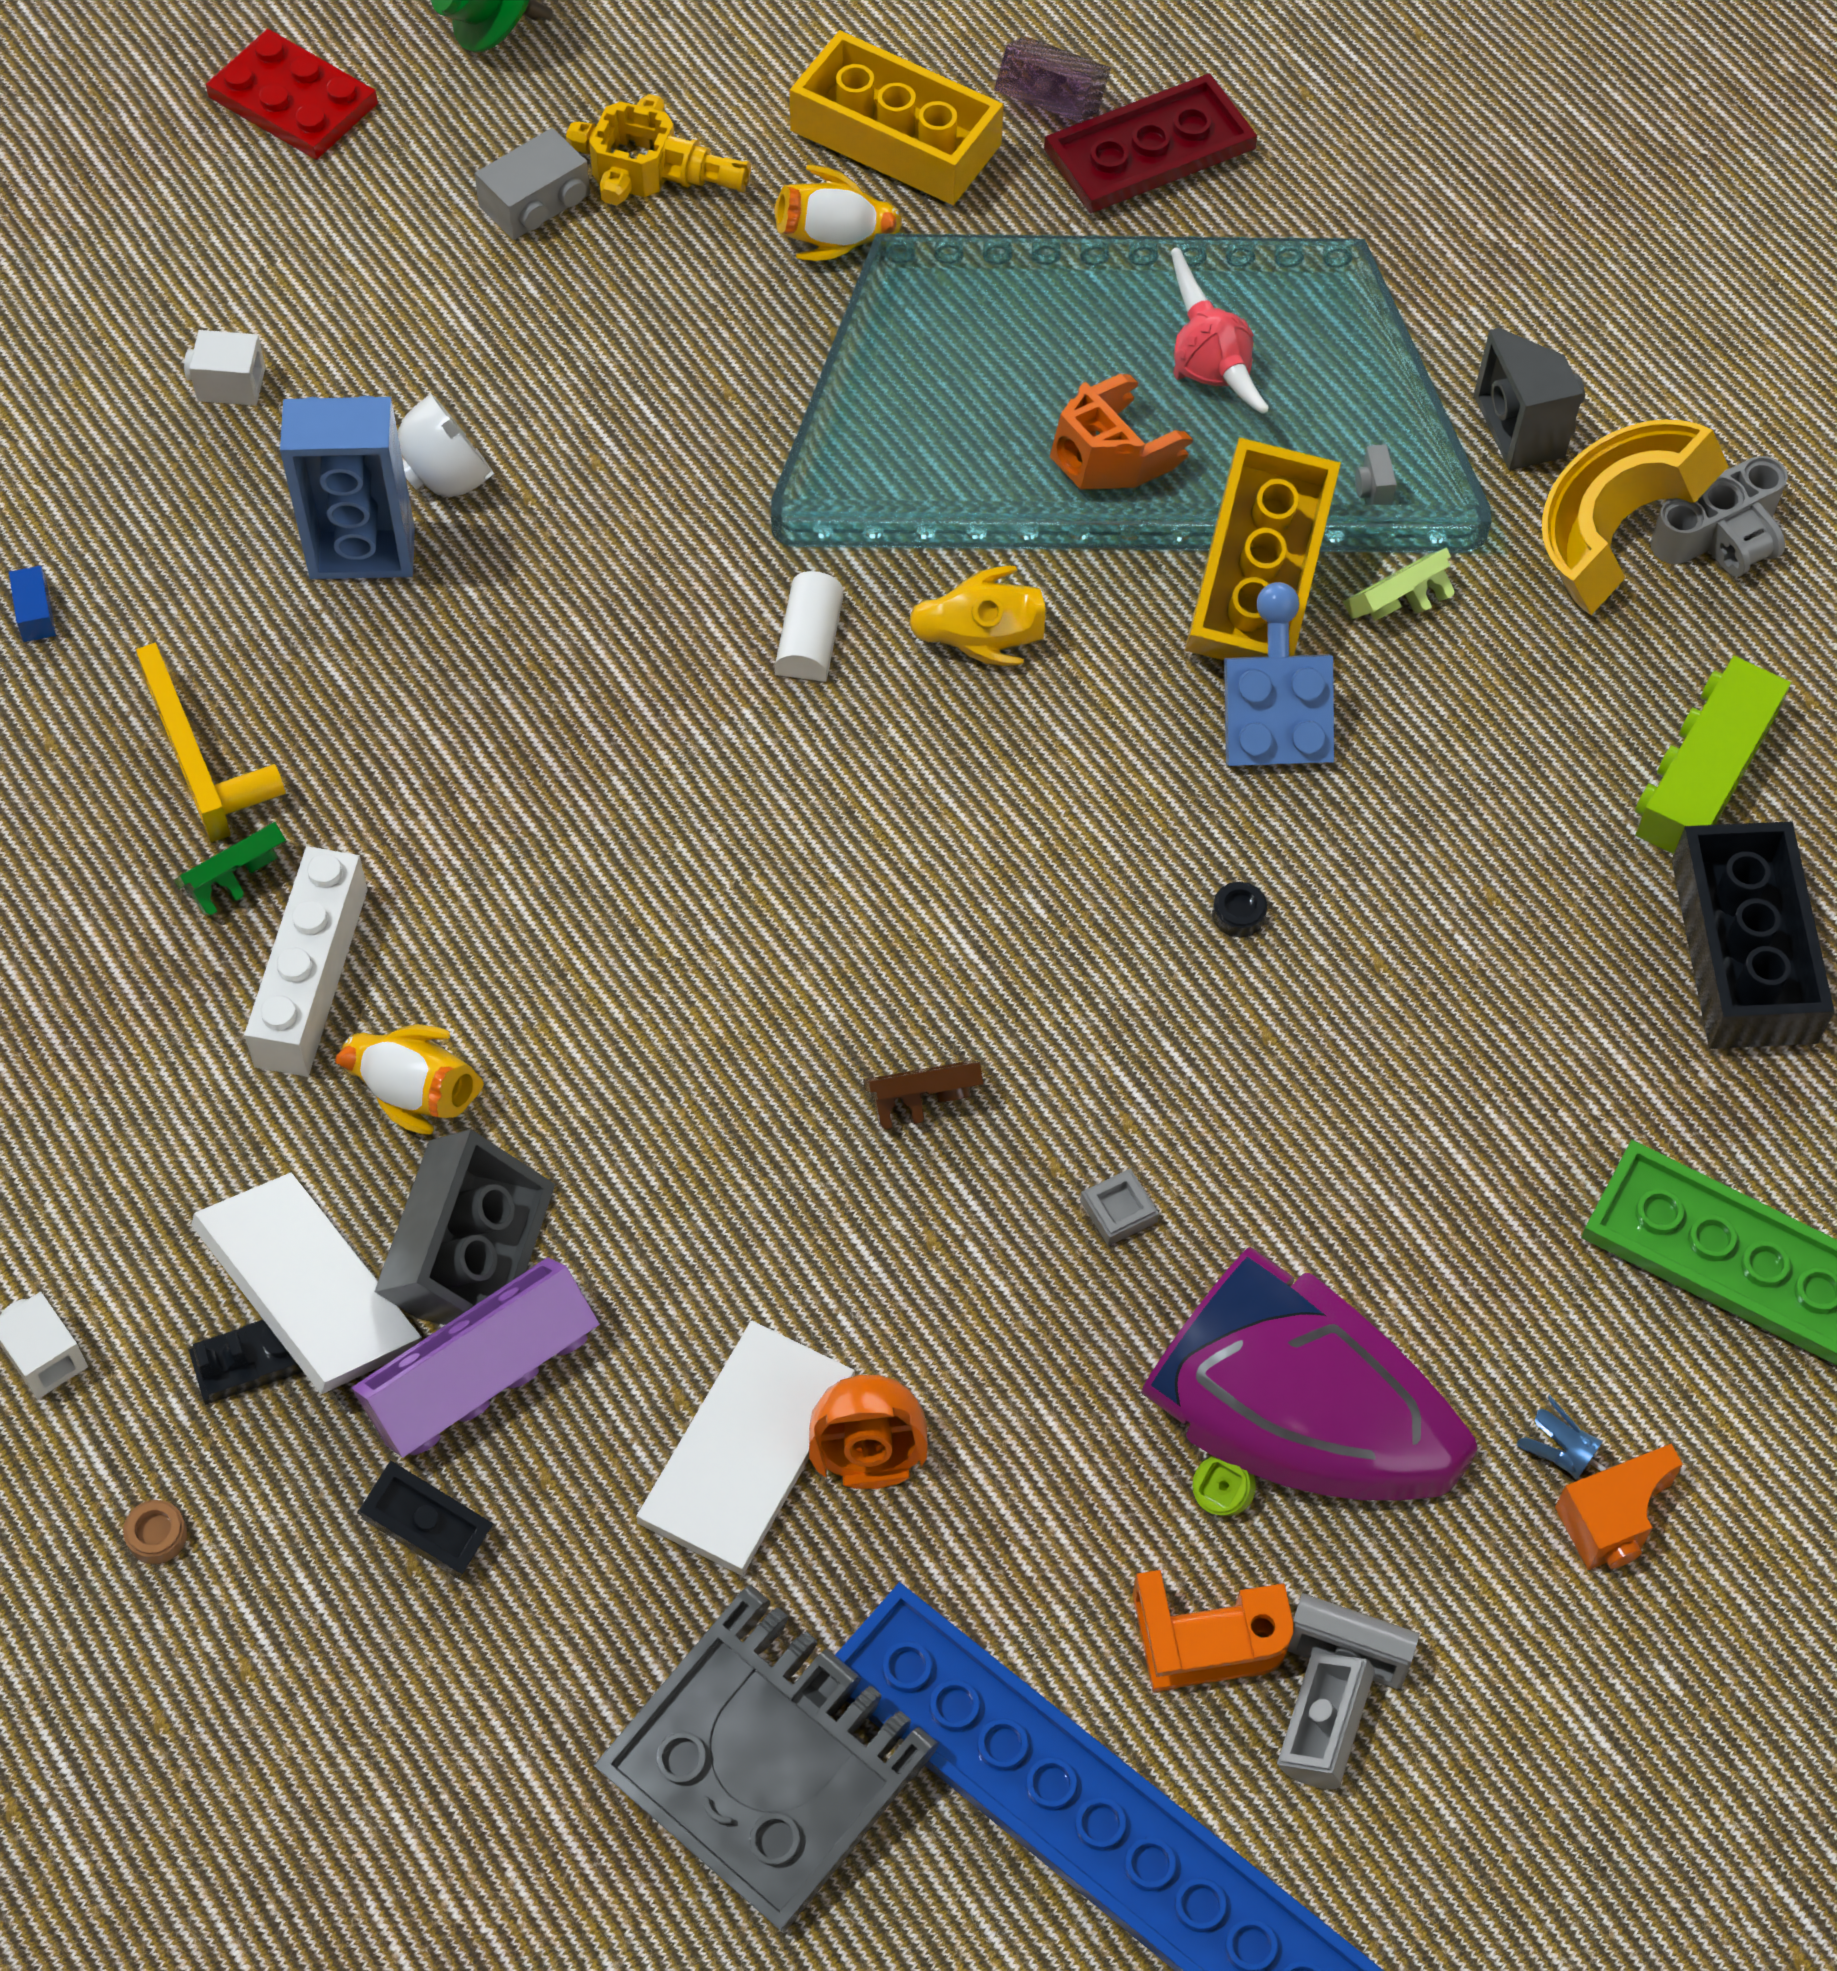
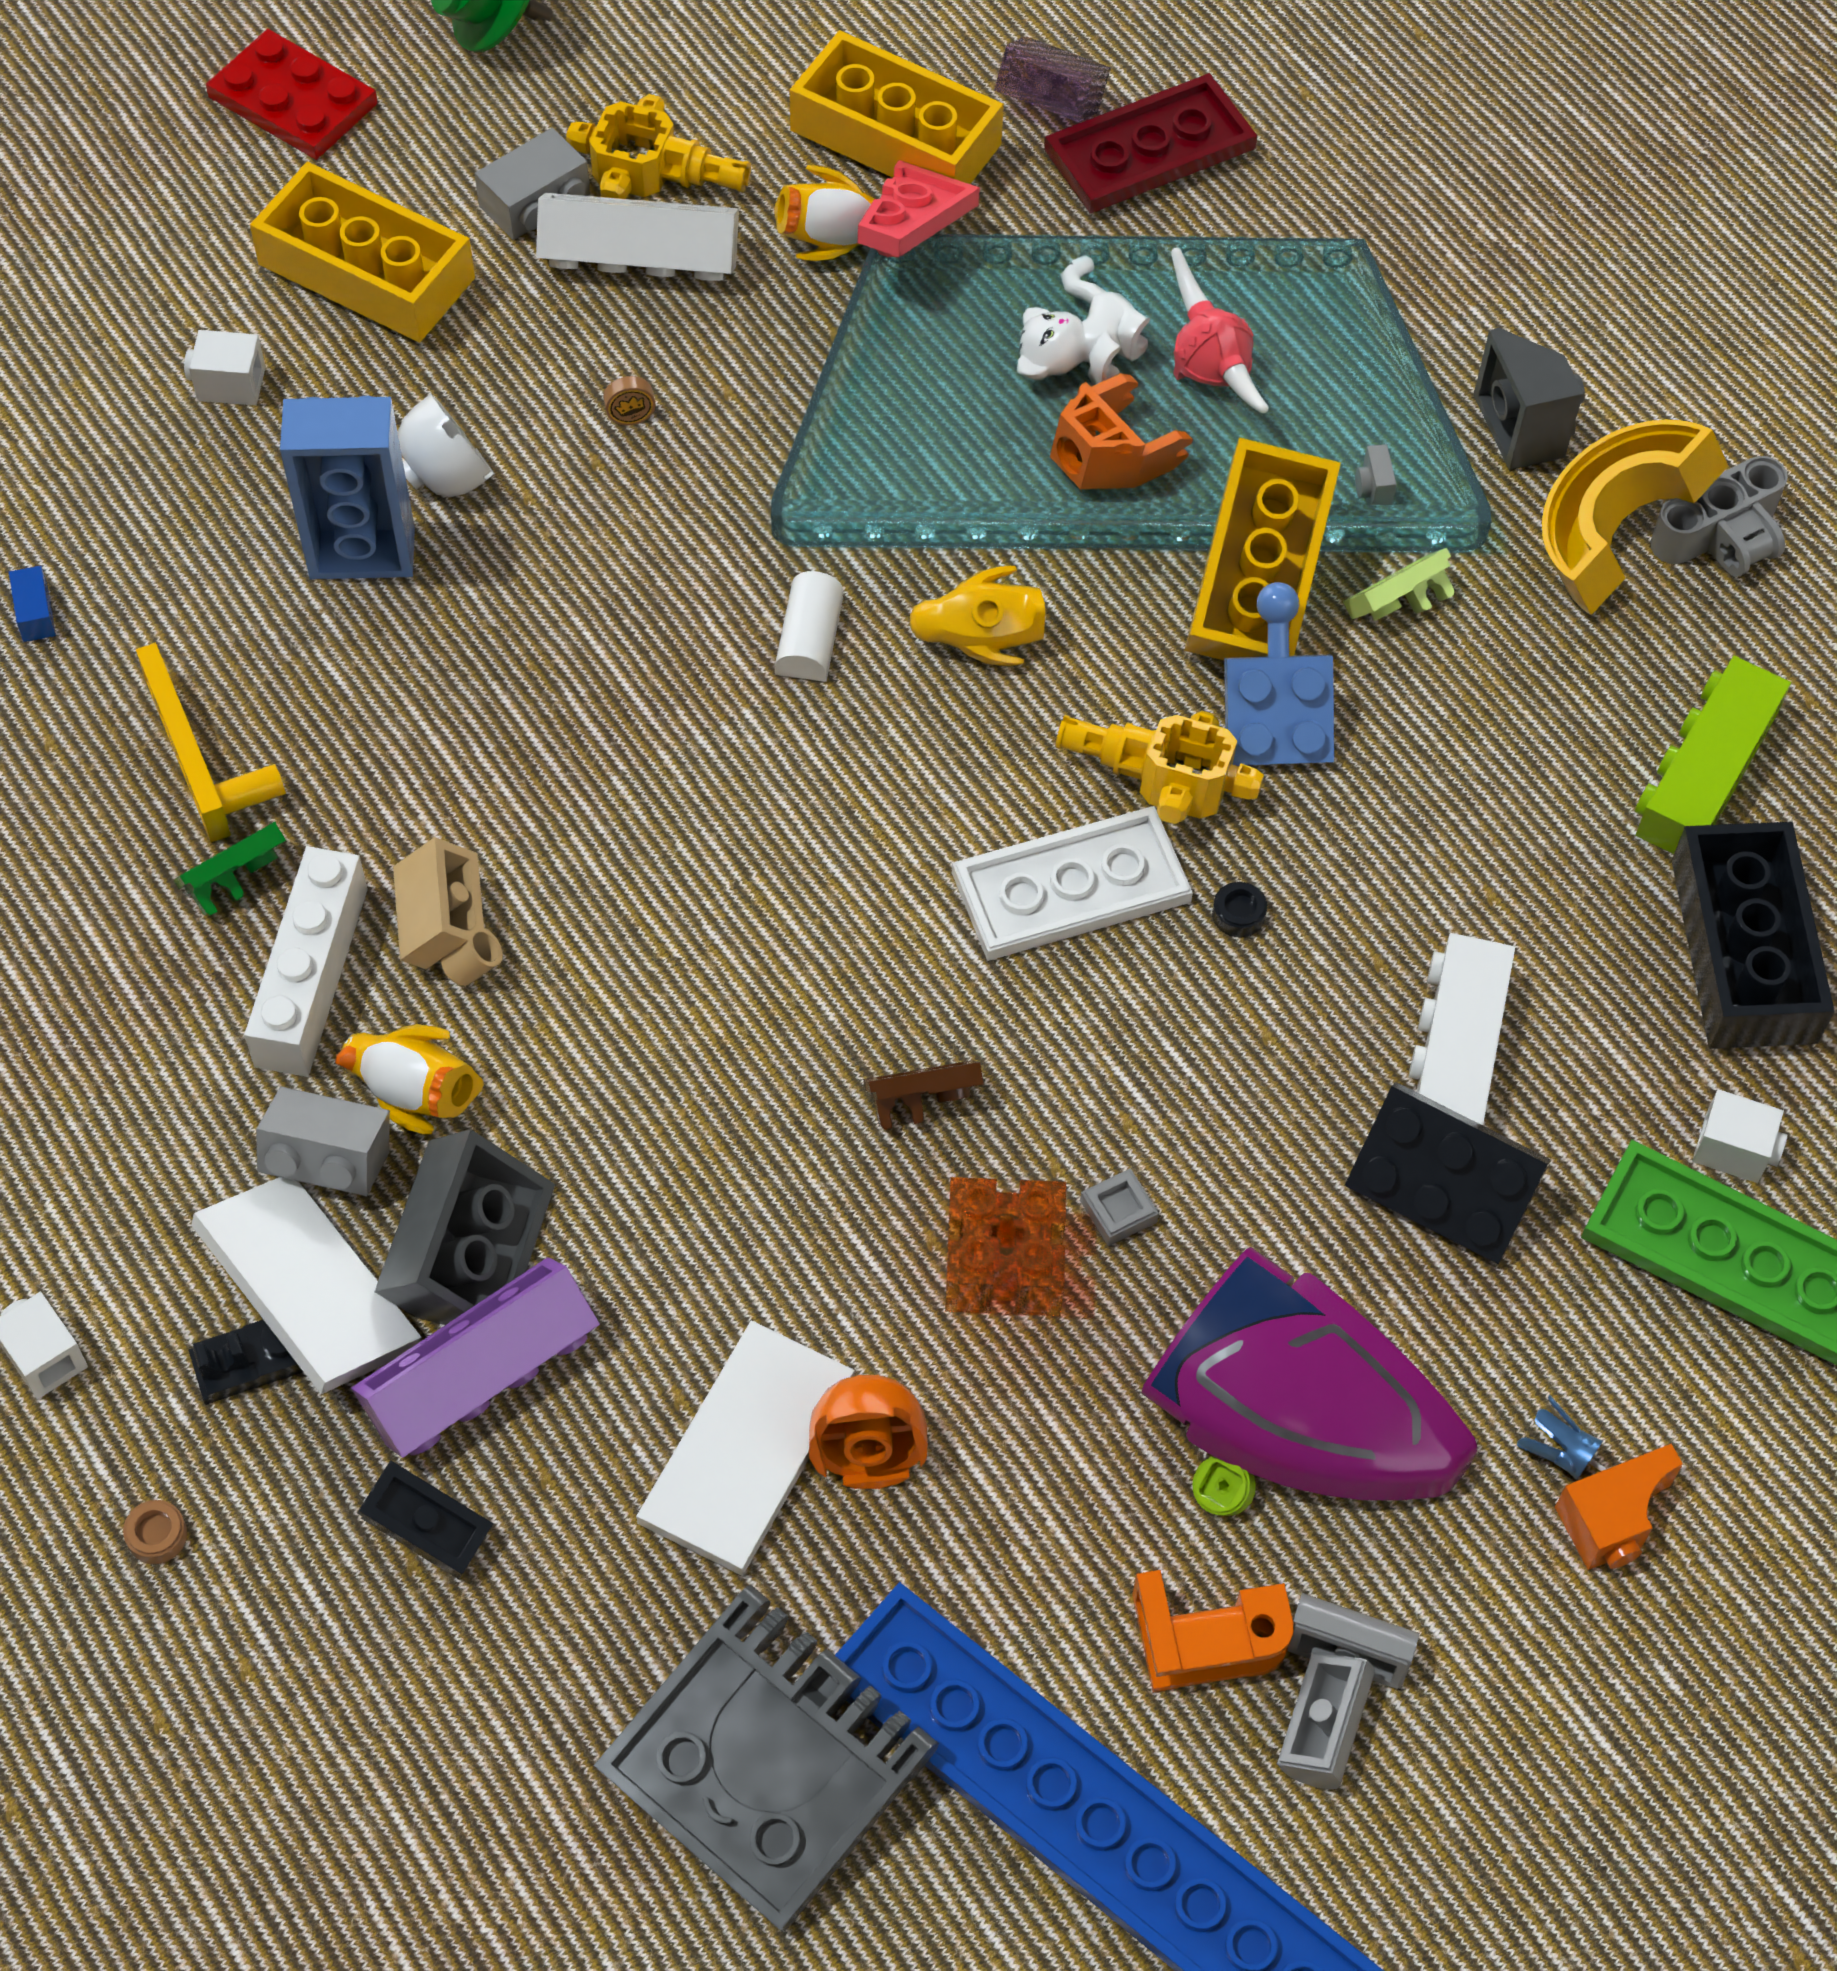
none -> yellow brick [250,161,475,343]
none -> light grey brick [256,1086,390,1196]
none -> tan hinge [393,837,503,986]
none -> white brick [536,193,739,281]
none -> medium nougat tile [603,376,656,425]
none -> coral wing [857,160,980,258]
none -> clear orange brick [945,1177,1066,1316]
none -> white tile [952,806,1193,961]
none -> white animal [1017,255,1151,385]
none -> yellow piece [1056,711,1264,824]
none -> black plate [1344,1082,1551,1264]
none -> white brick [1409,933,1515,1125]
none -> white brick [1692,1089,1787,1183]

